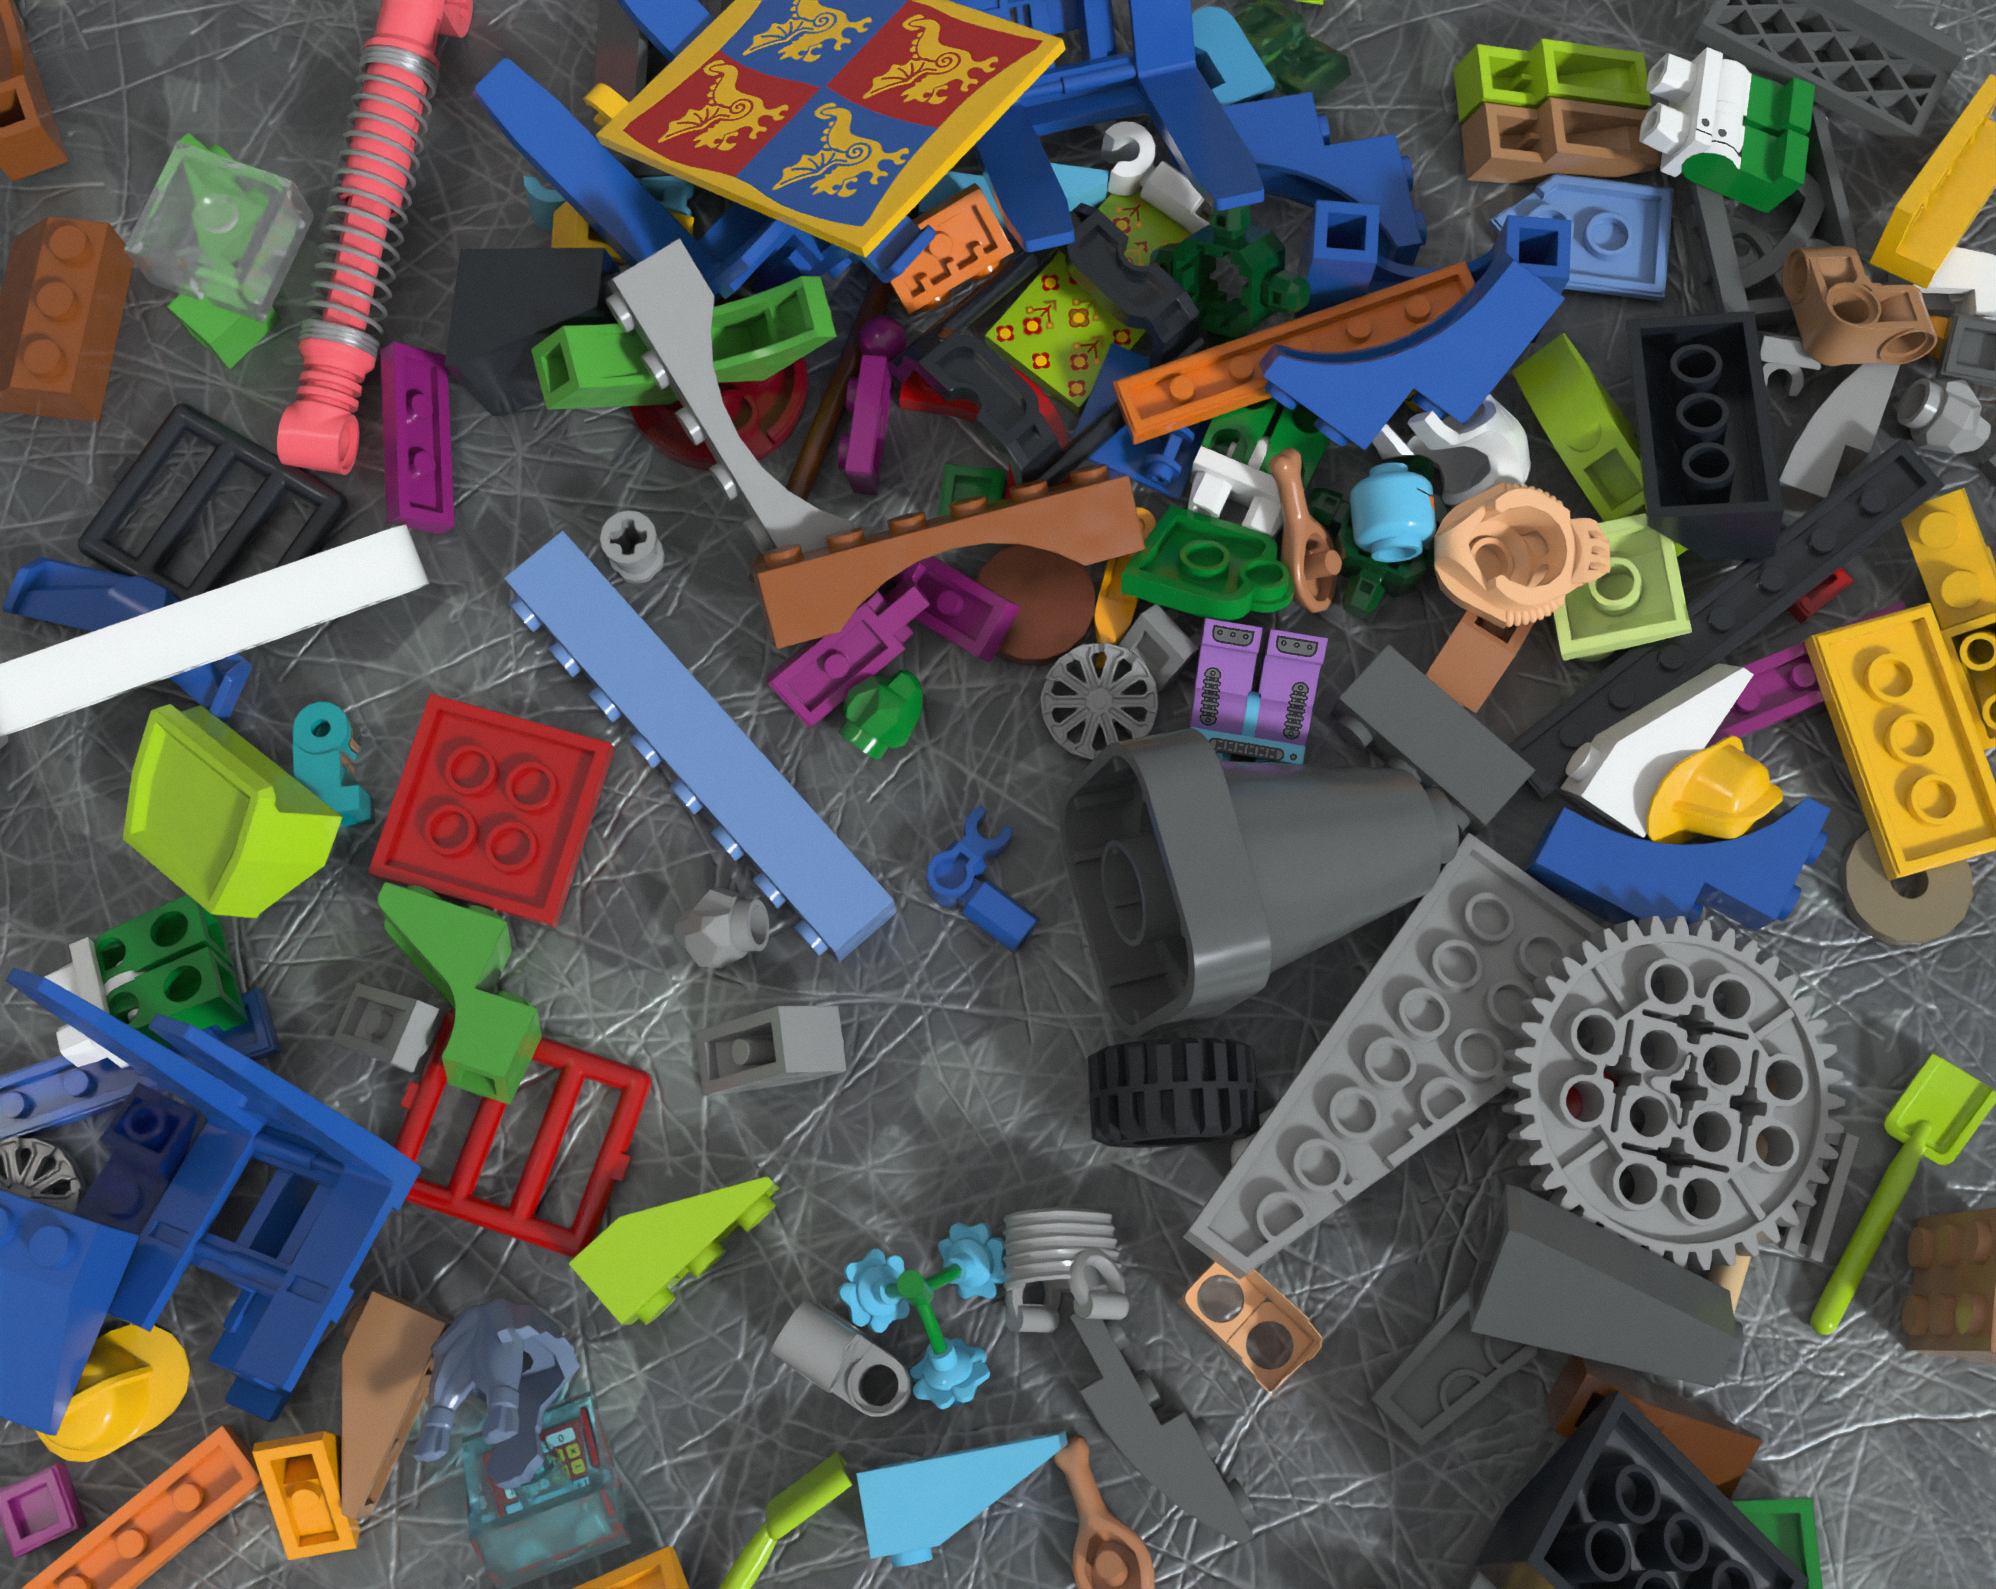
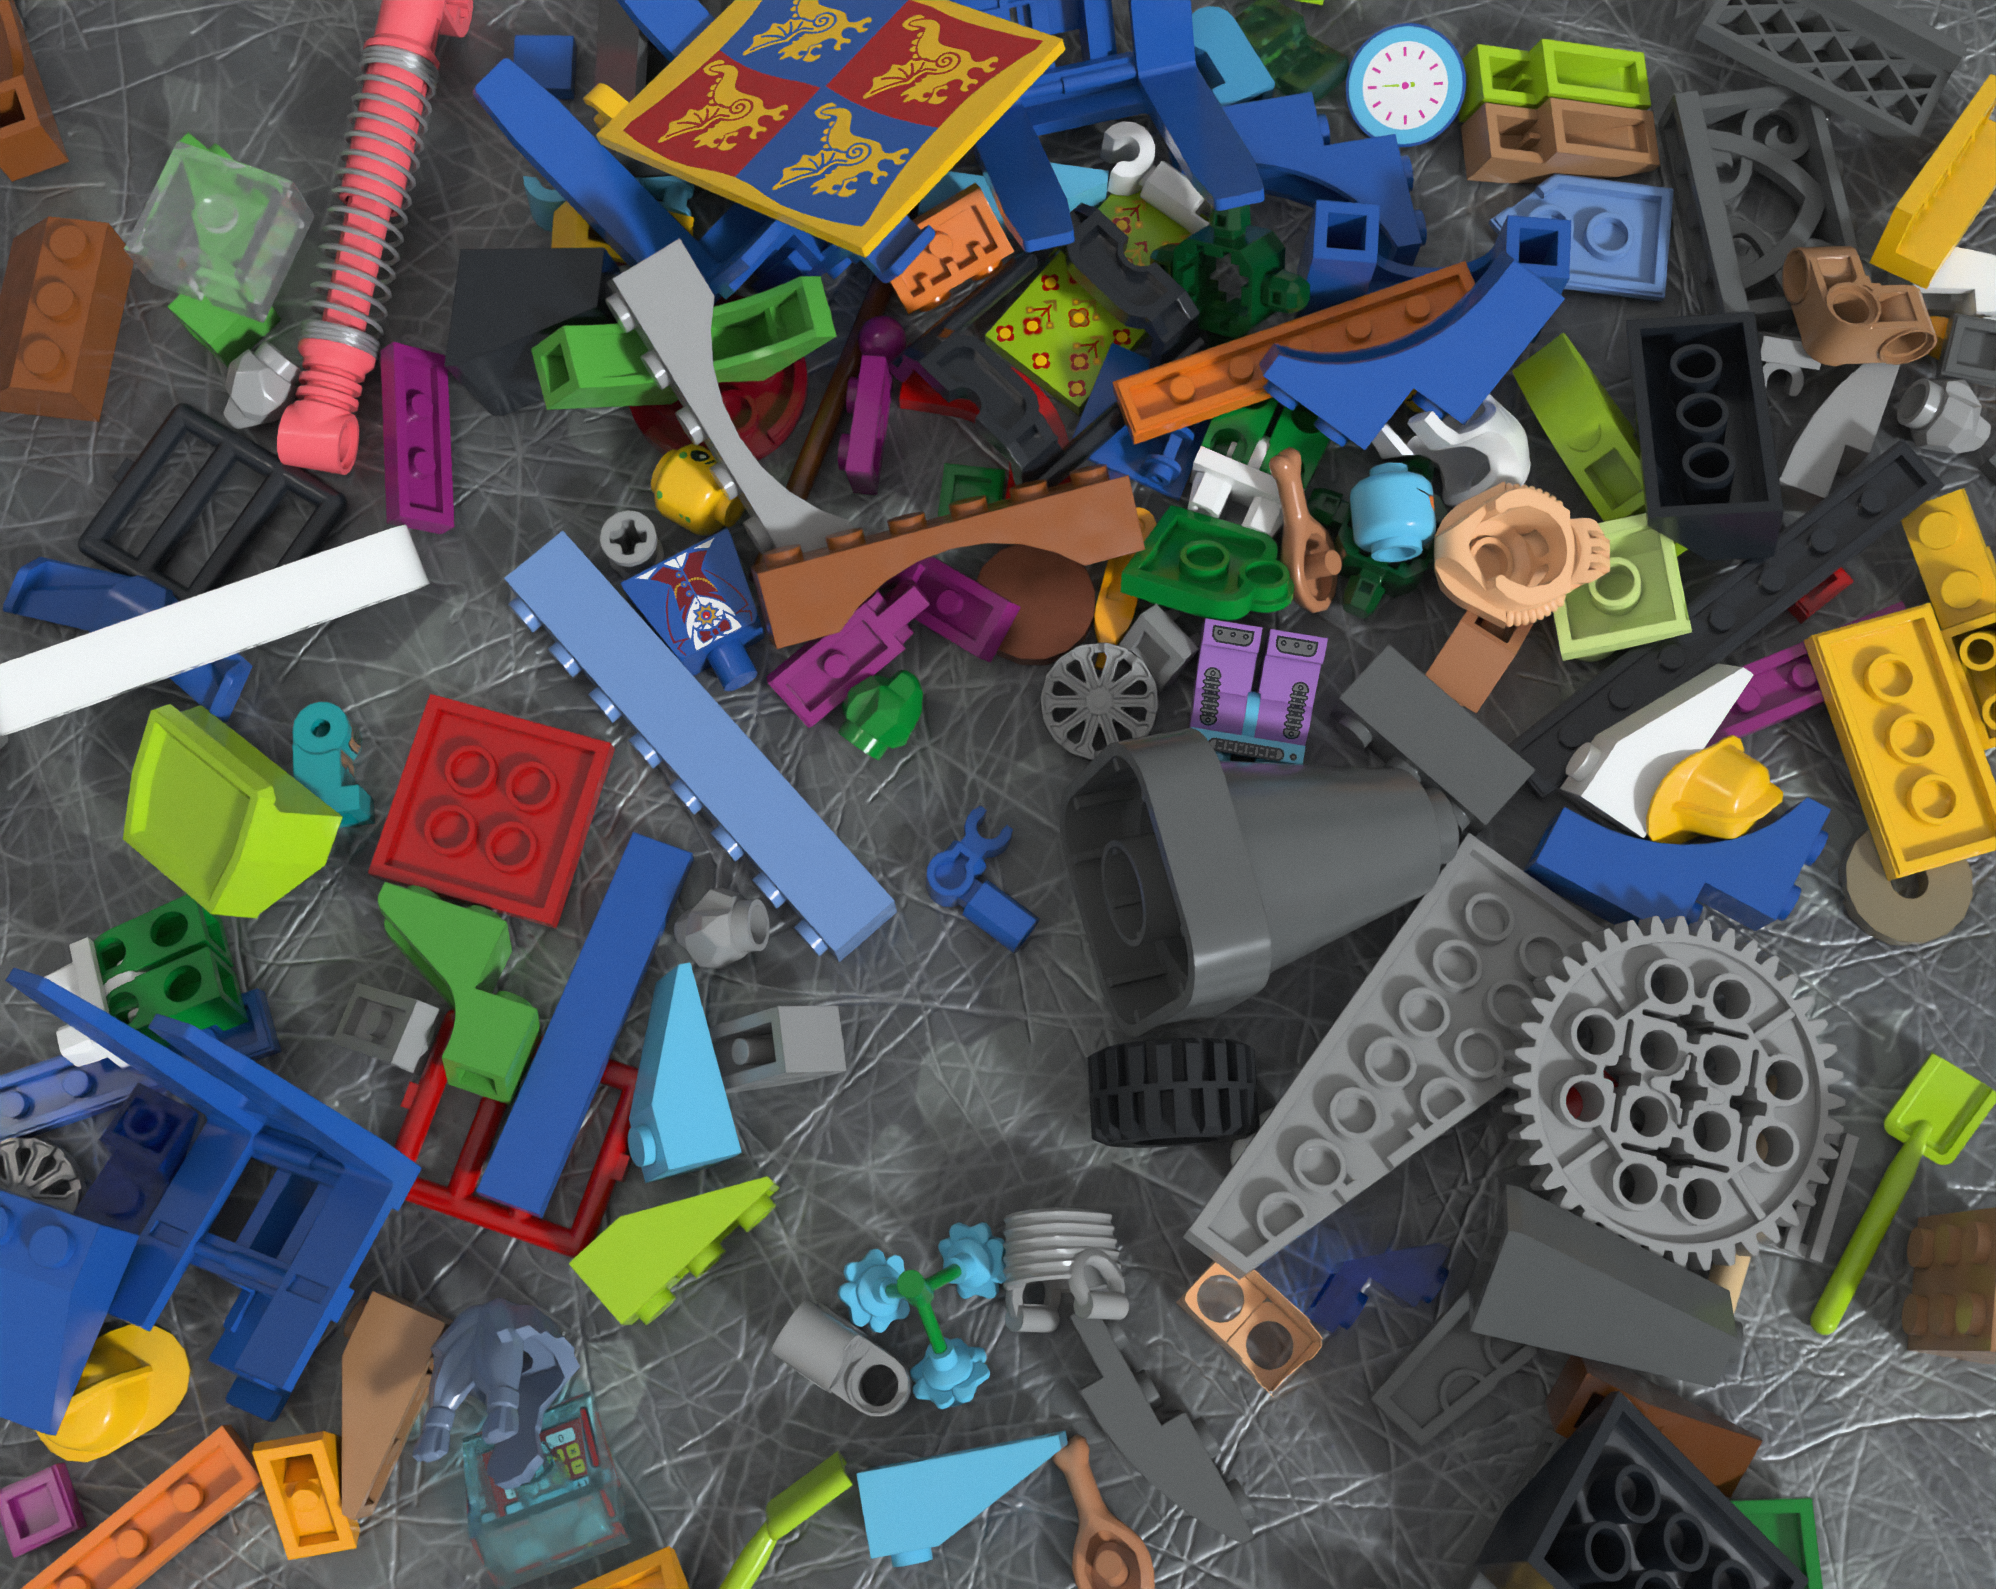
hips [1639,47,1815,214] -> none
none -> light grey rock [223,340,304,429]
none -> blue tile [476,832,694,1218]
none -> blue tile [513,35,577,99]
none -> blue torso [620,528,765,691]
none -> medium azure slope [628,963,742,1183]
none -> yellow head [651,444,745,536]
none -> clear blue slope [1304,1242,1450,1334]
none -> piece [1346,23,1466,147]

